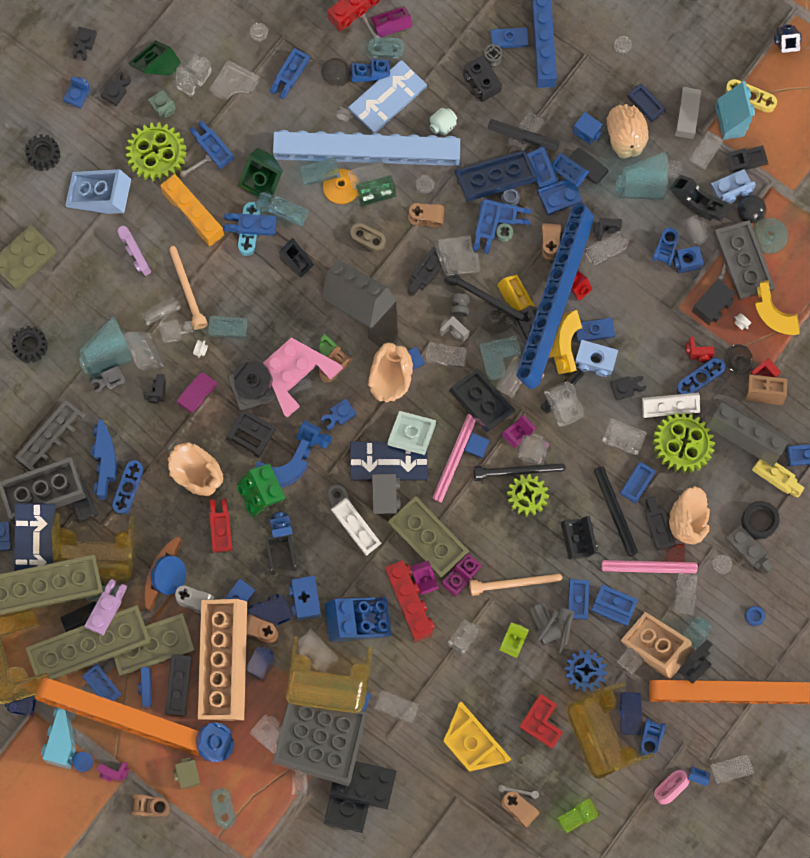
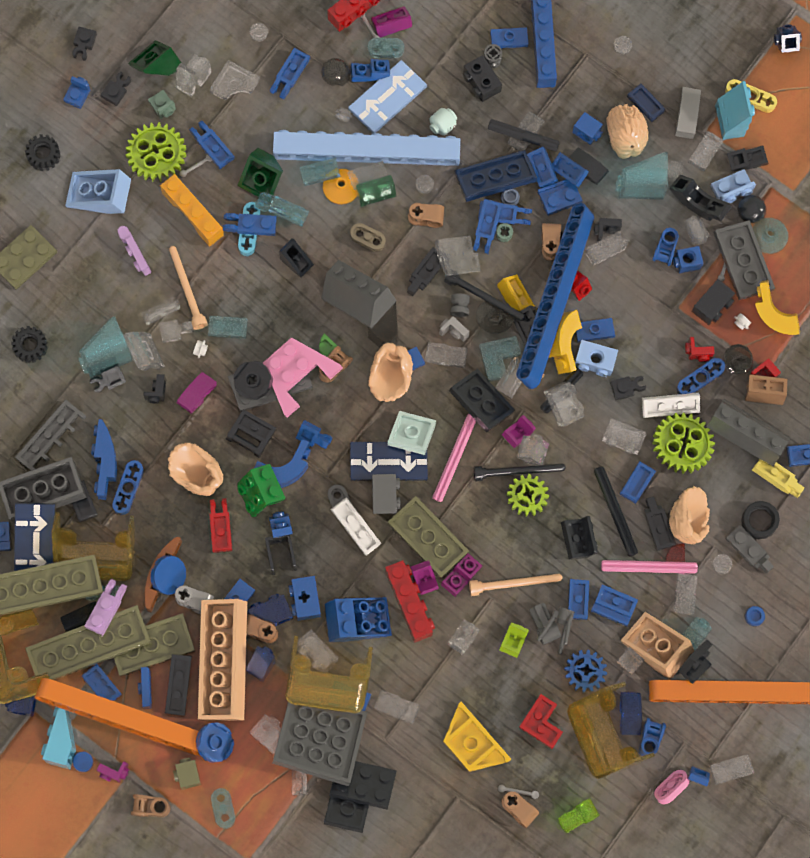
blue plate [321,399,357,430] -> none
blue tile [464,433,490,459] -> none

